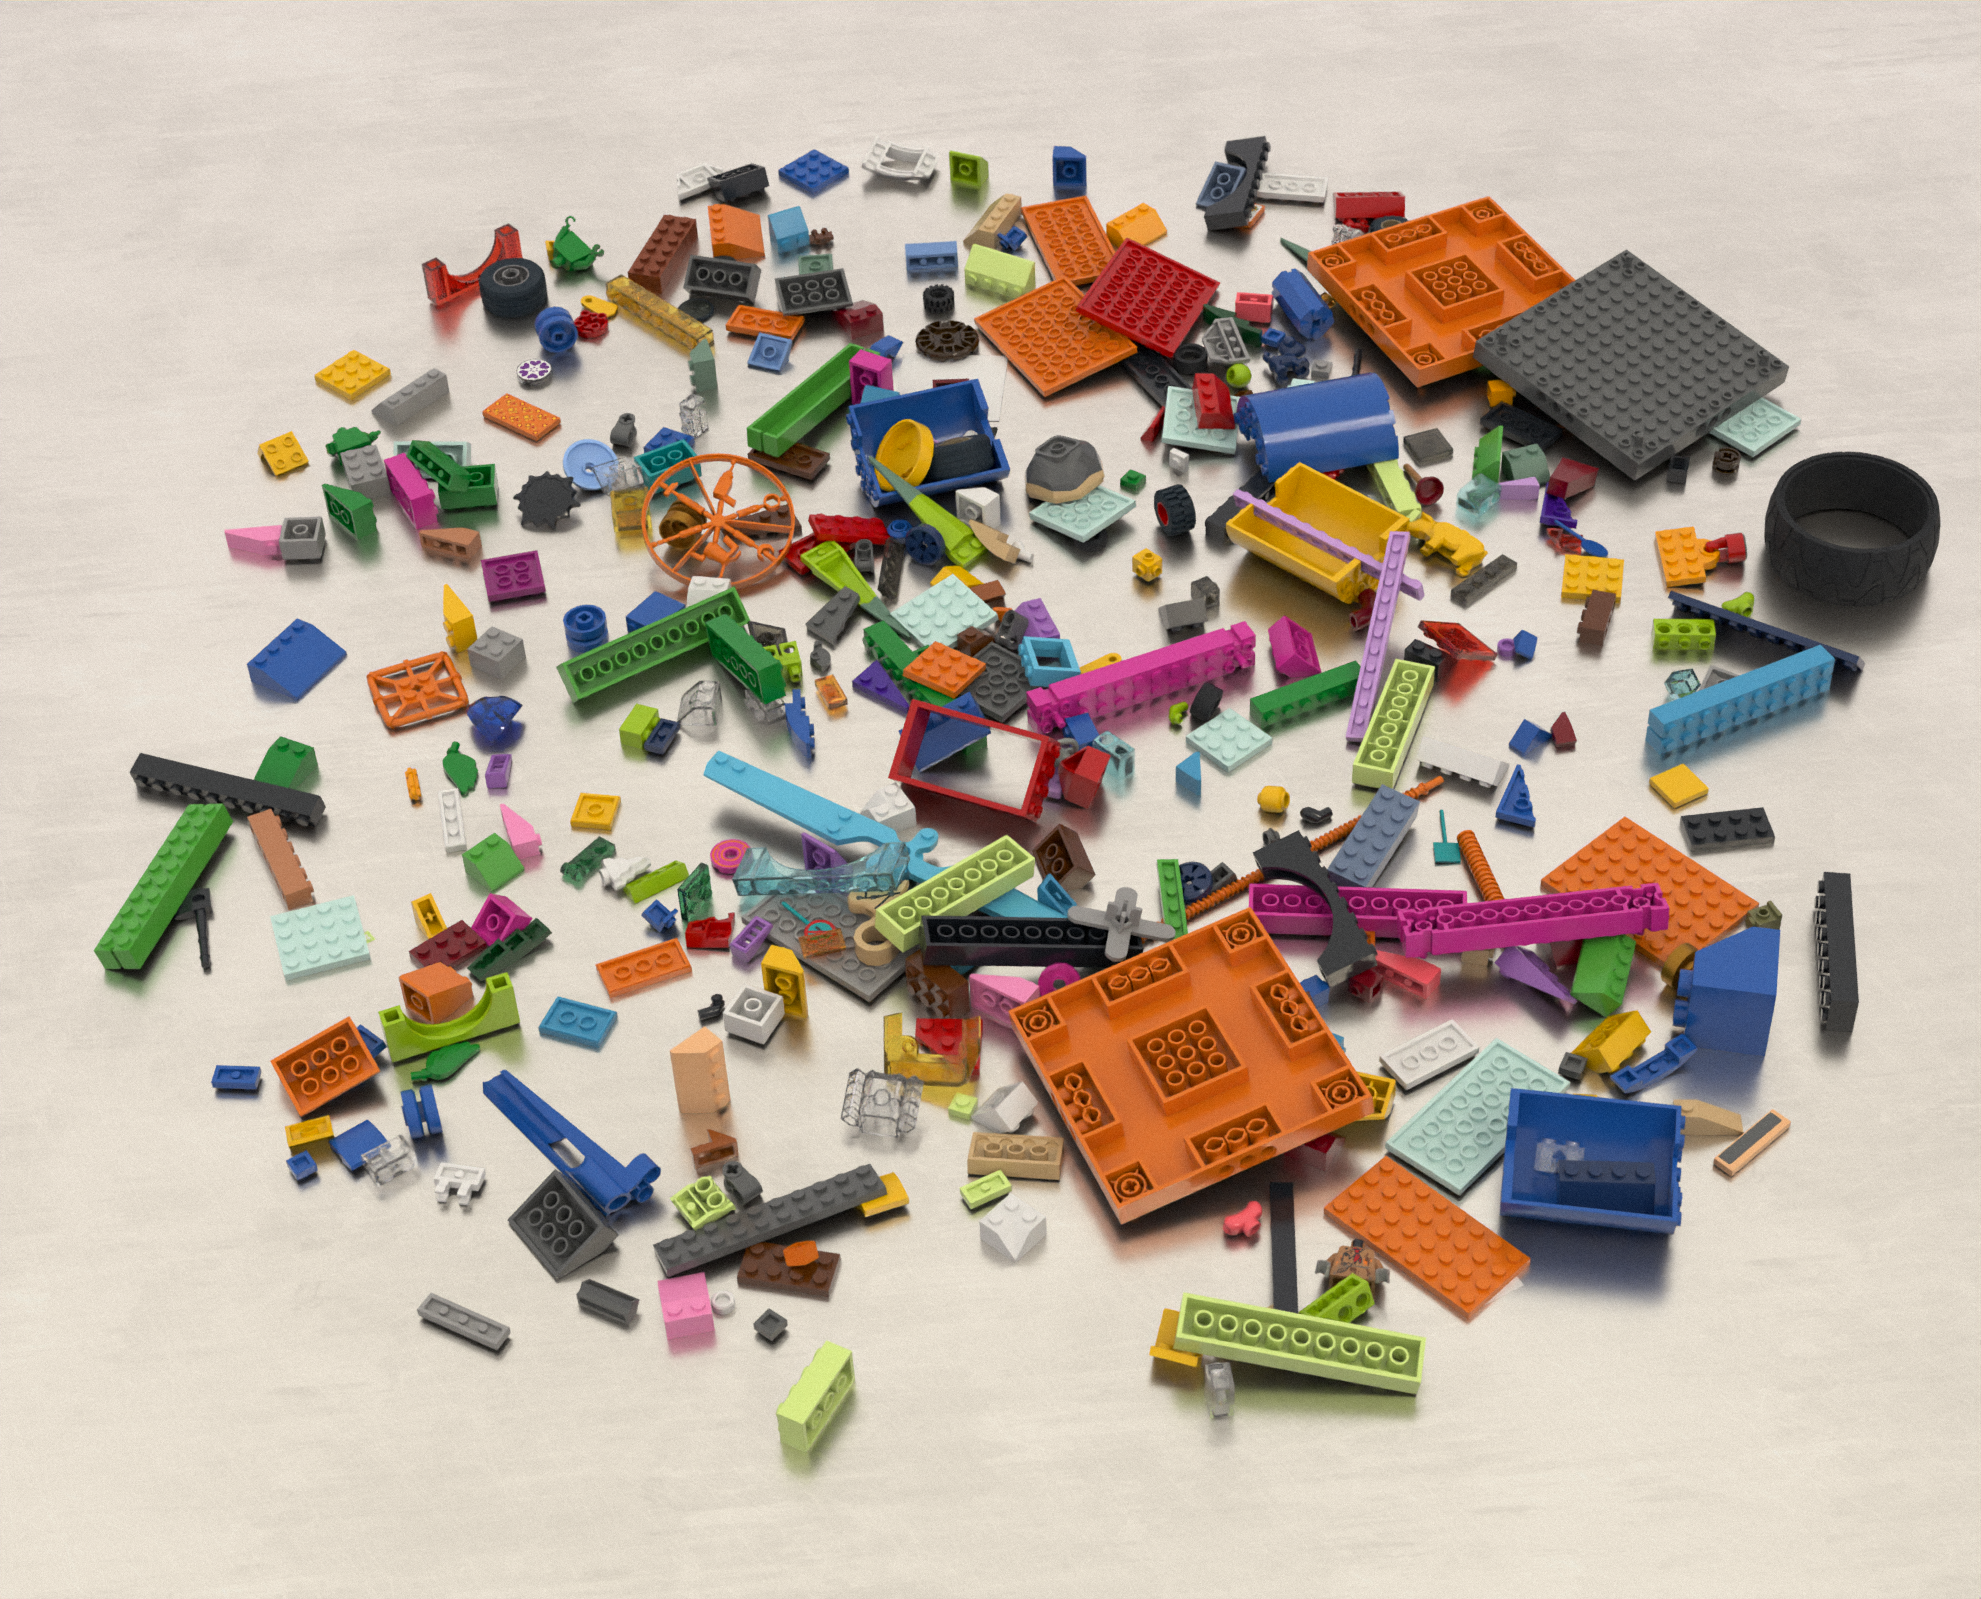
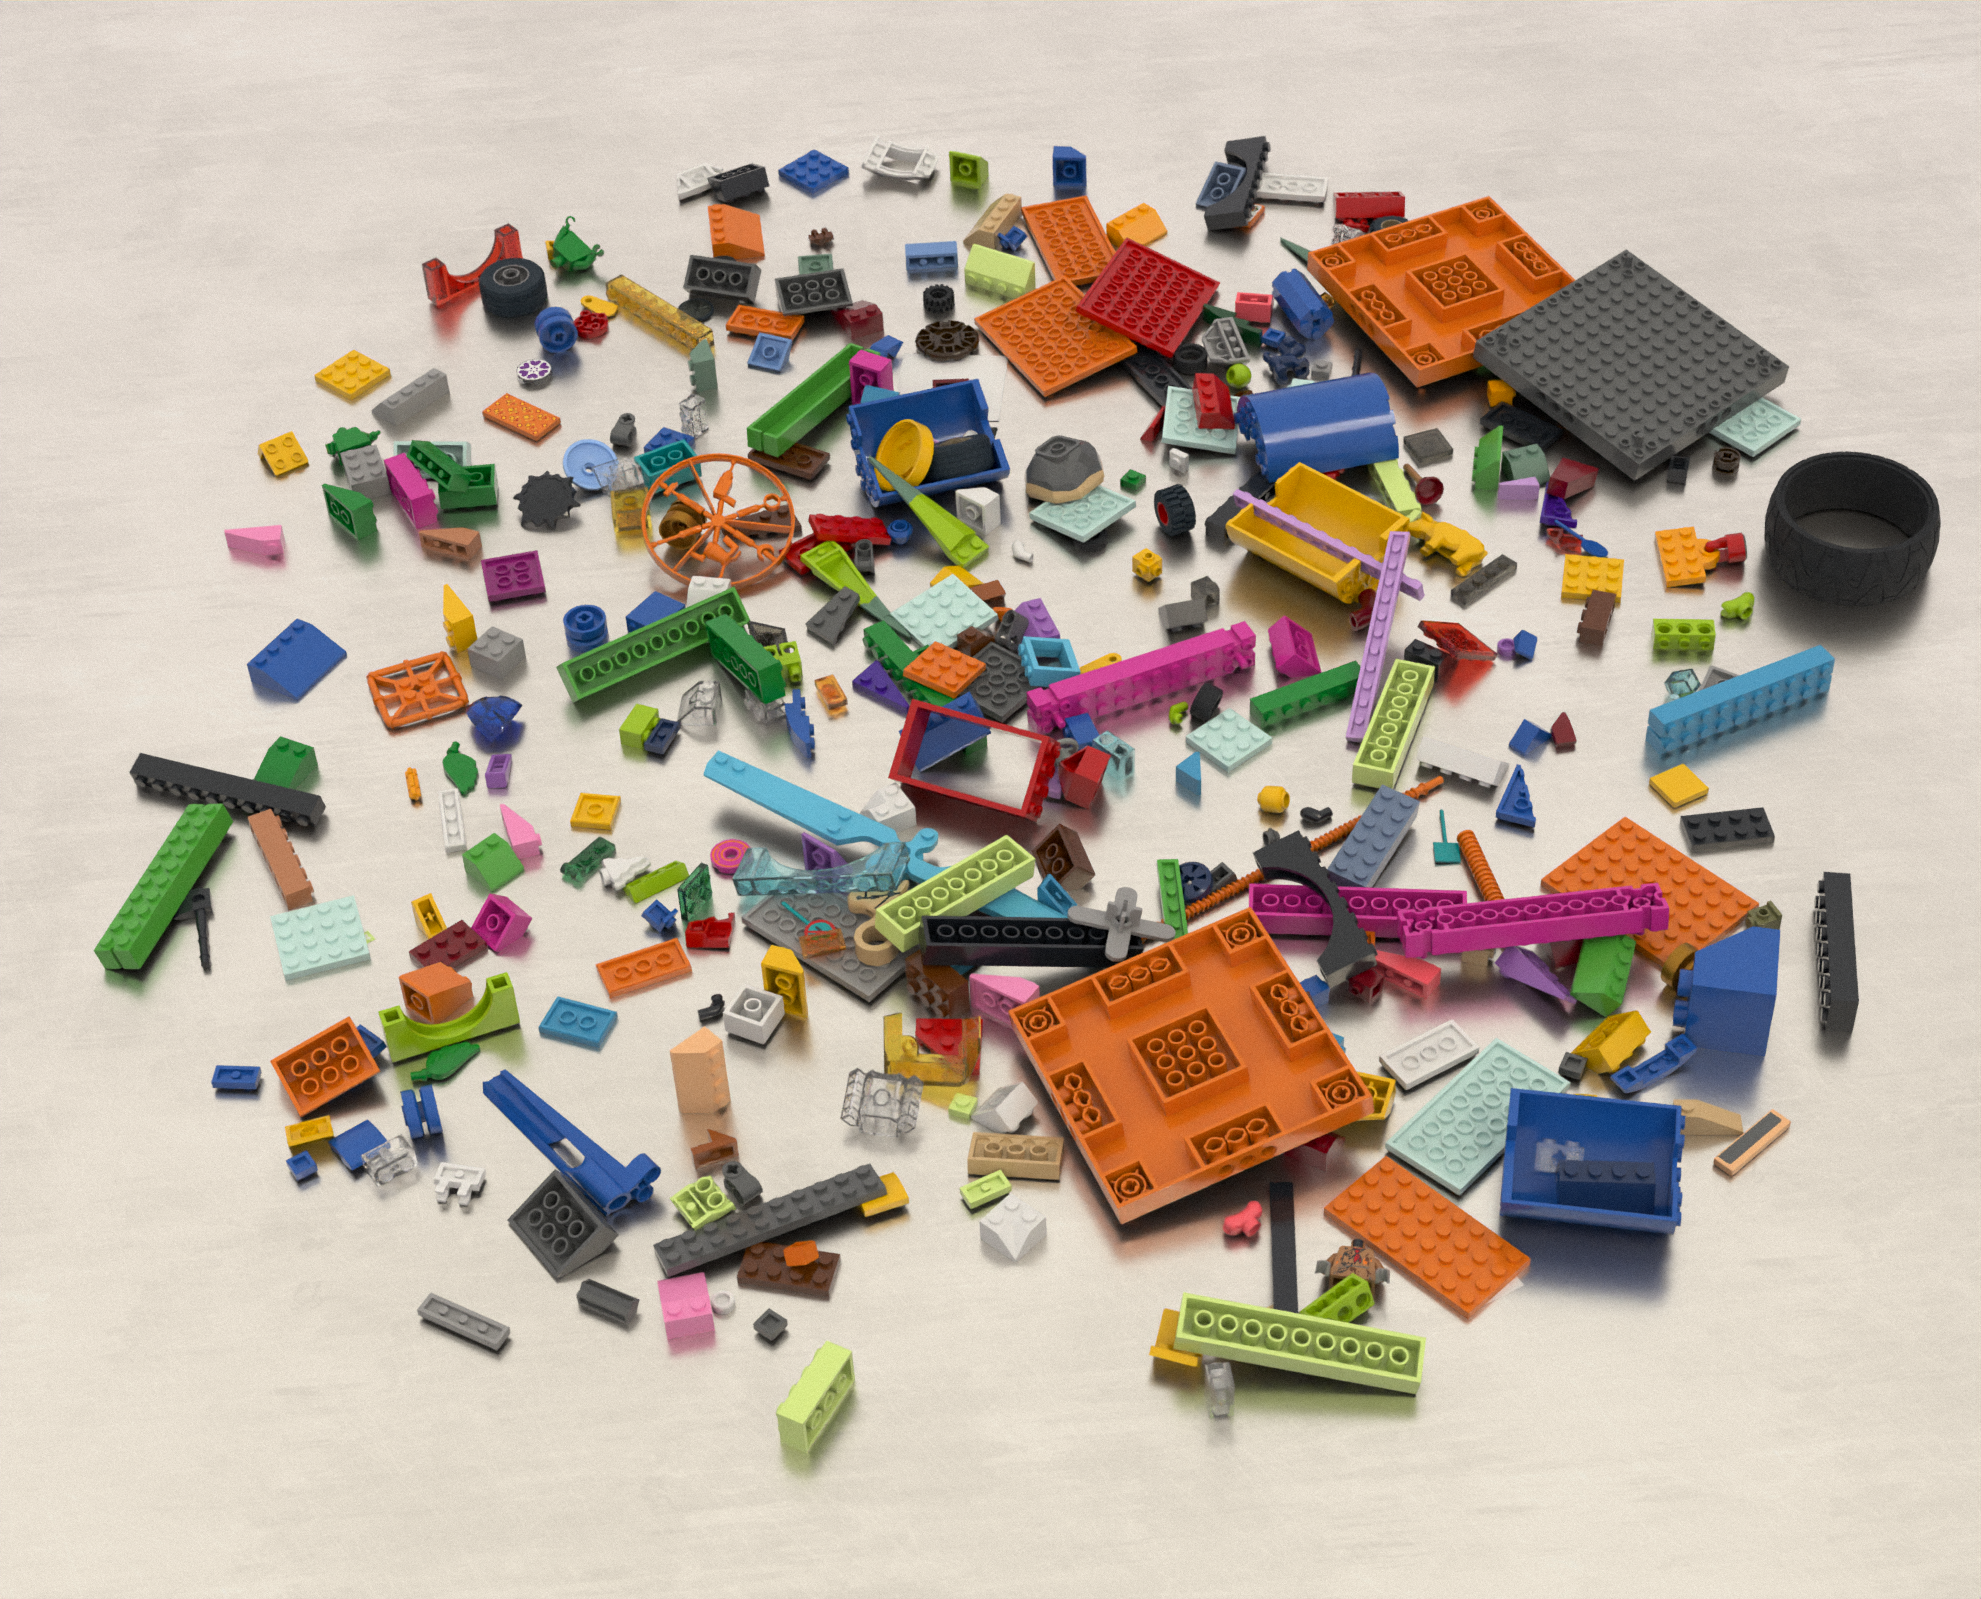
light grey brick [279,517,326,560] -> none
dark green slope [467,918,552,981] -> none
copper brick [627,215,698,294] -> none
medium lavender slope [729,916,773,963] -> none
dark azure slope [768,206,810,254] -> none
dark grey piece [810,640,831,673] -> none
clear smoke plate [877,536,905,601] -> none
dark blue wheel [905,523,945,566] -> none
tan slope [968,519,1021,563] -> none
dark pink tile [1038,962,1081,996] -> none
clear light blue piece [1456,473,1502,518] -> none
dark blue plate [1668,591,1865,672] -> none

